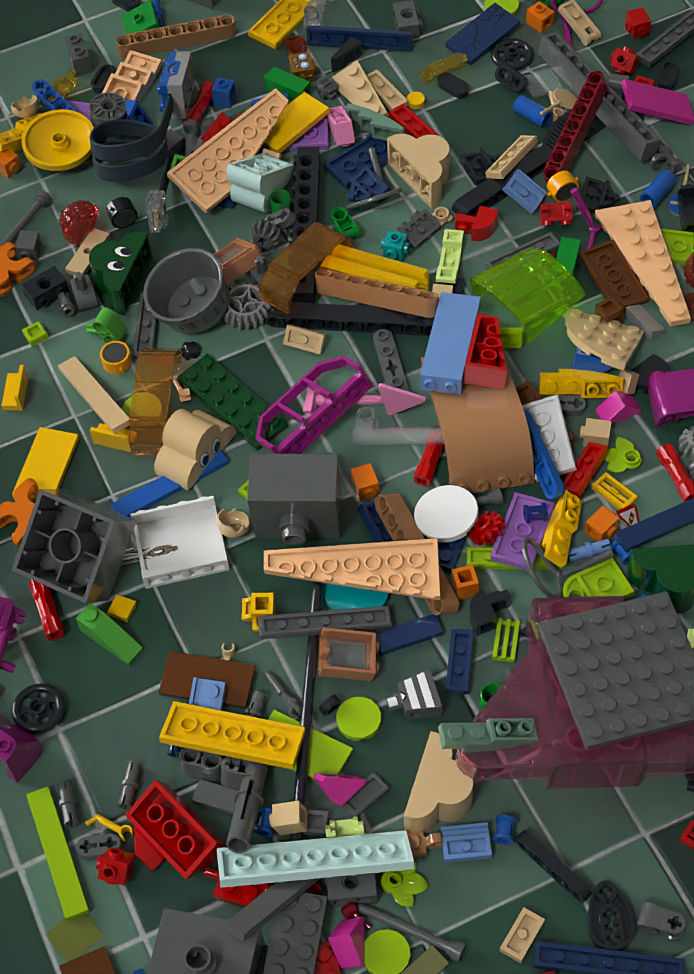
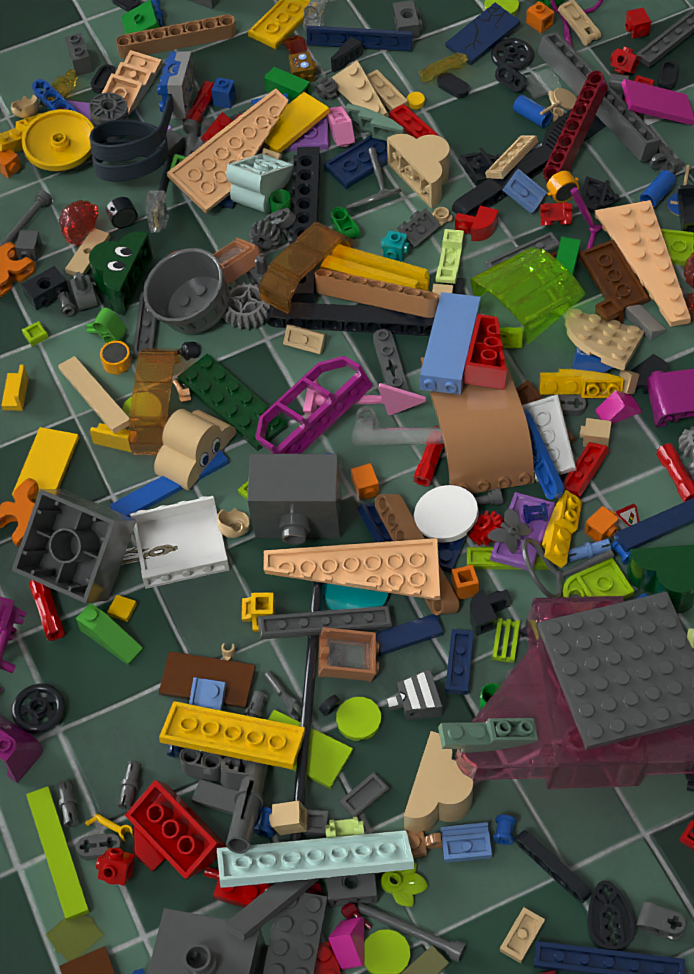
blue slope [126,100,153,125] -> none
dark pink slope [313,773,366,806] -> none
dark blue slope [348,166,391,202] -> none
yellow tile [591,472,638,509] -> none
lime plate [604,437,642,473] -> none
none -> dark grey piece [488,508,531,554]

